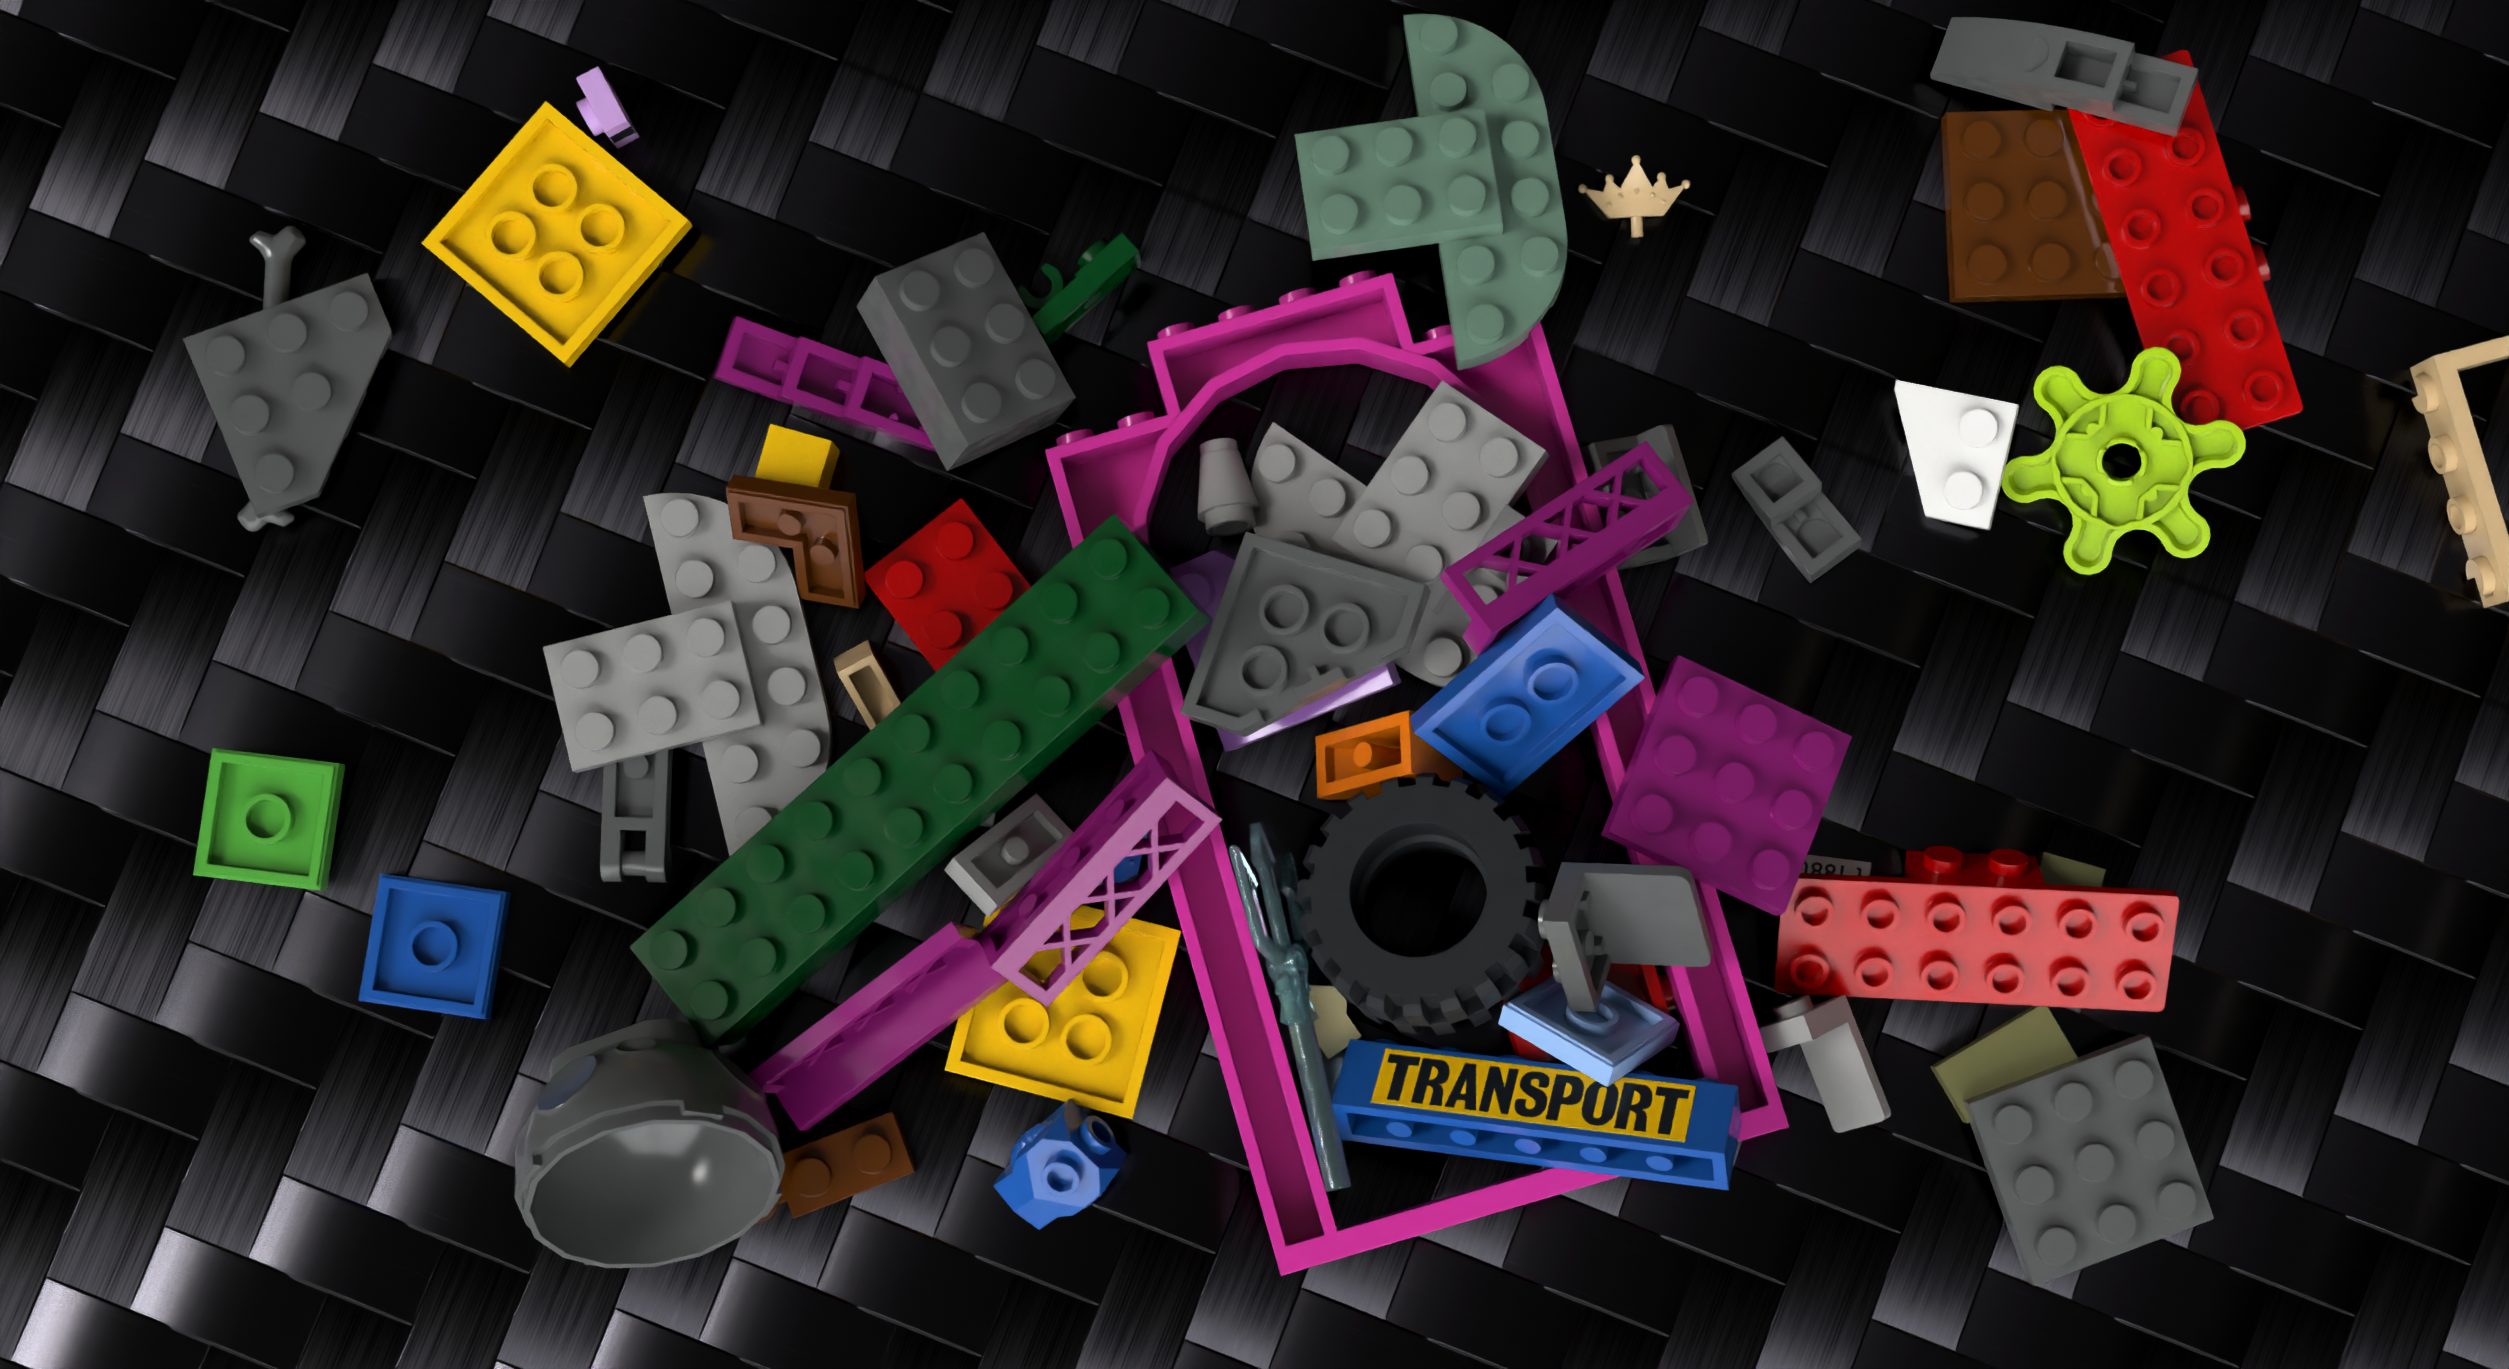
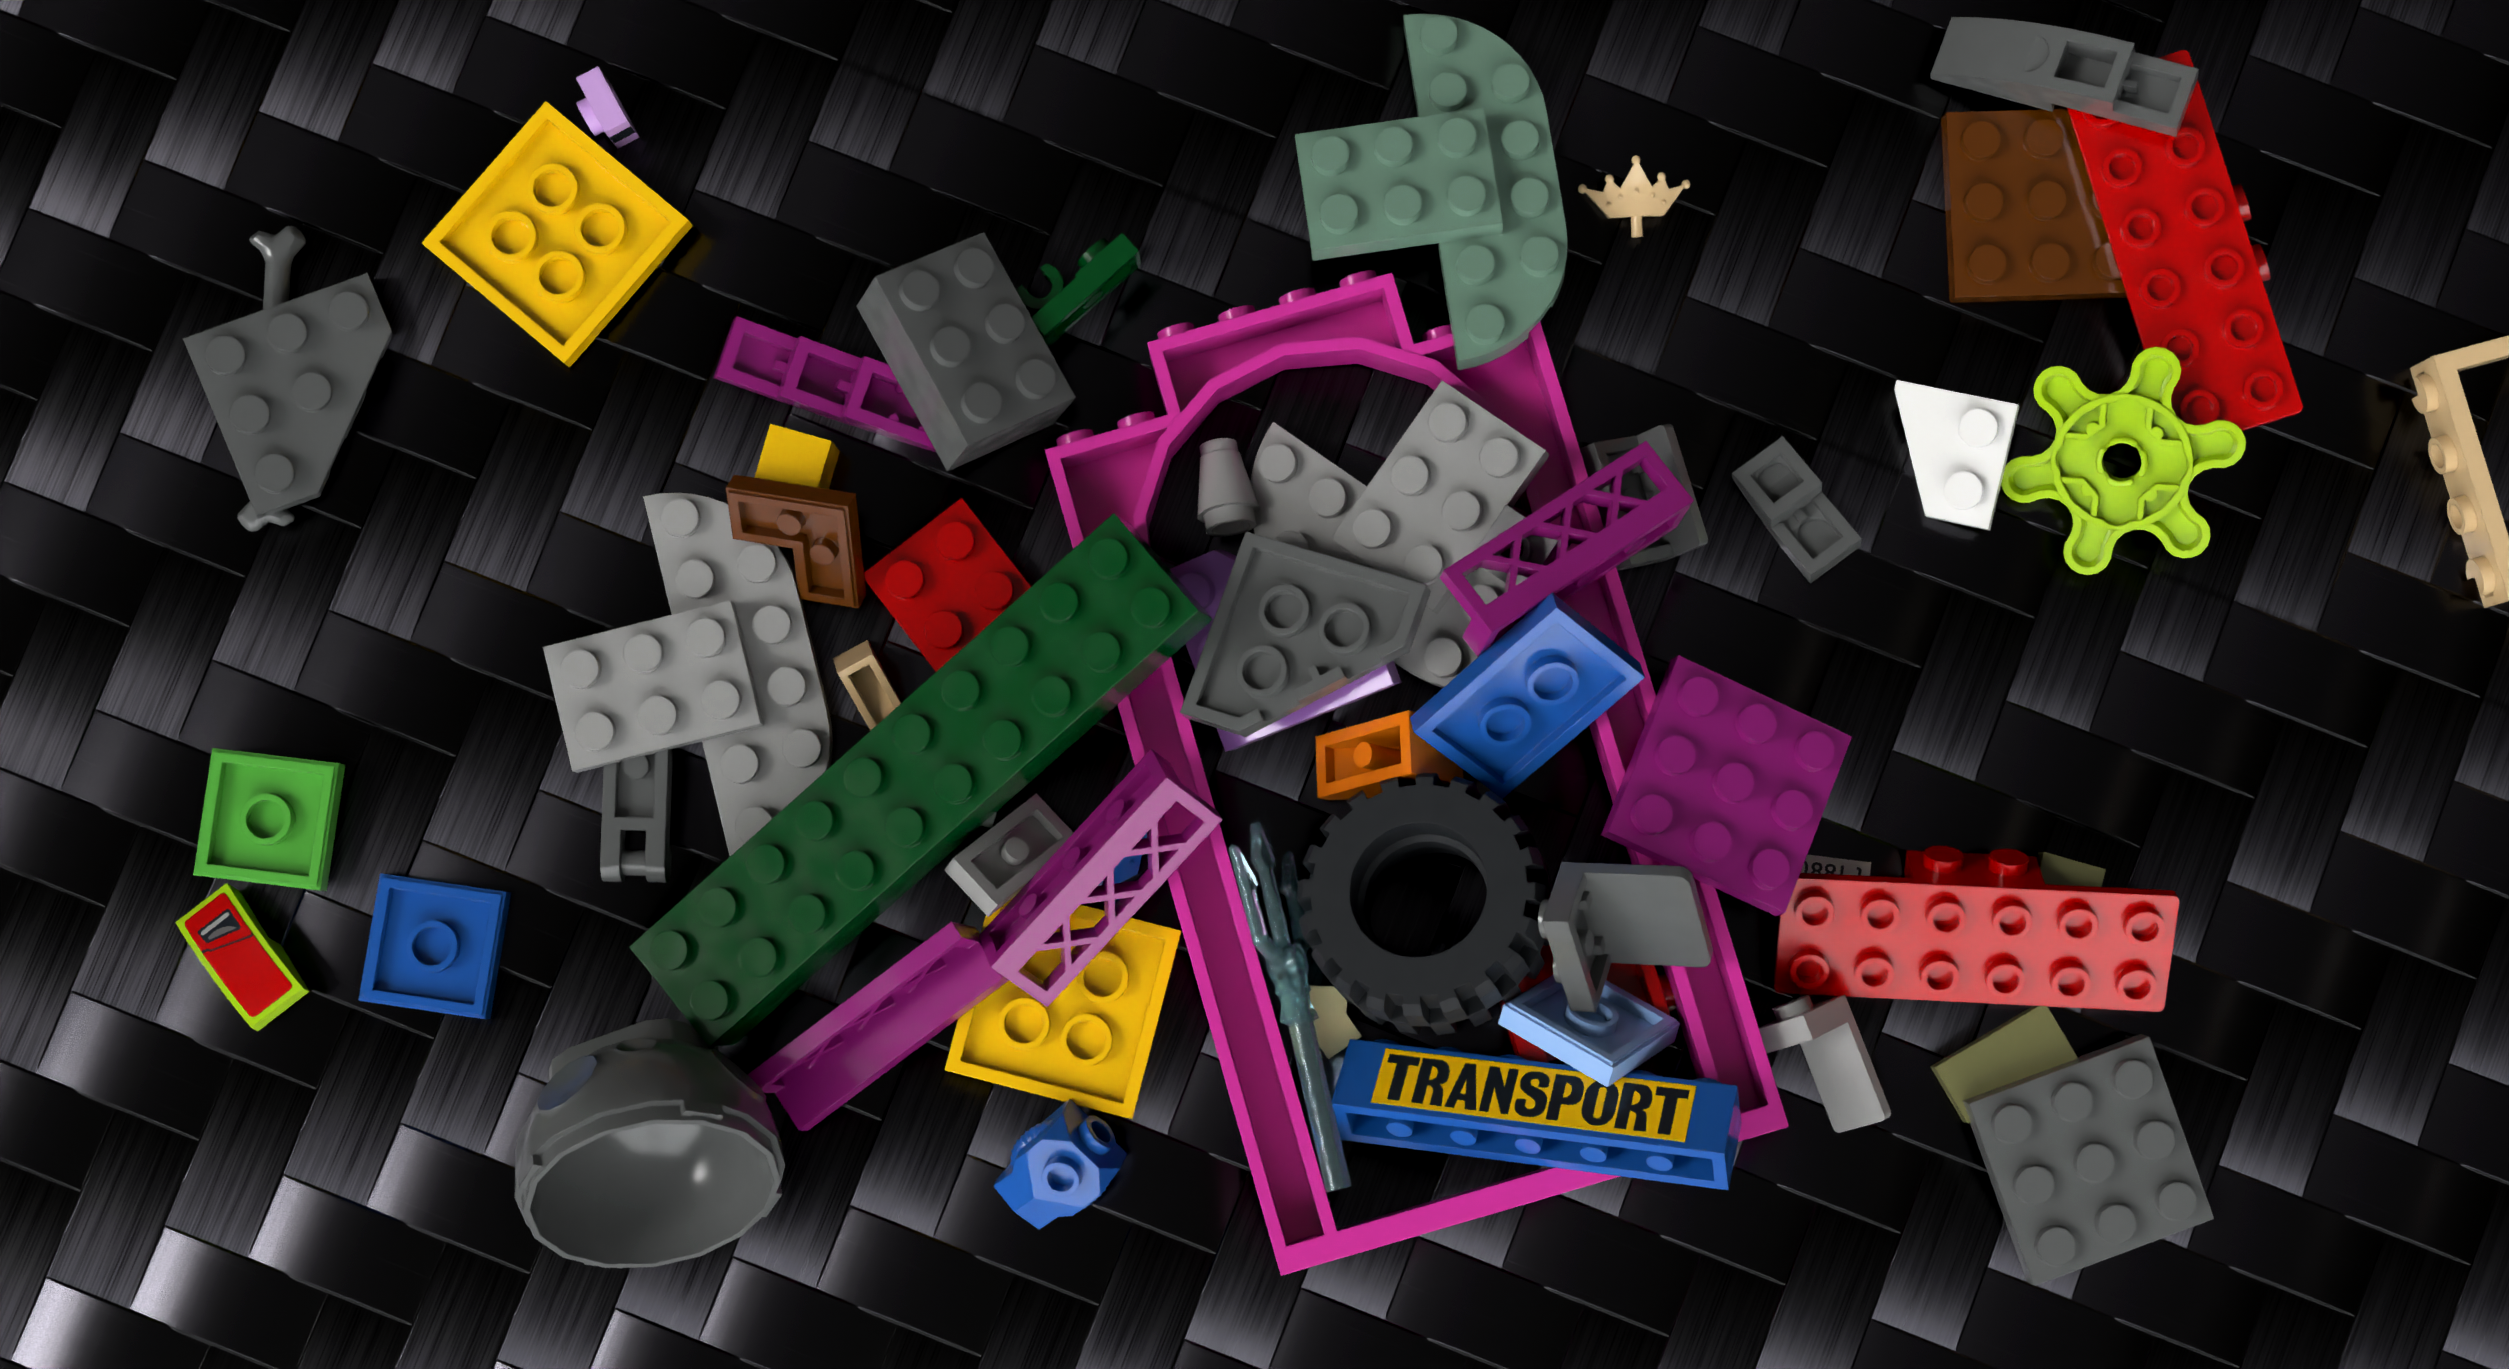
reddish brown plate [755,1110,917,1224] -> none
none -> slope [175,883,310,1031]

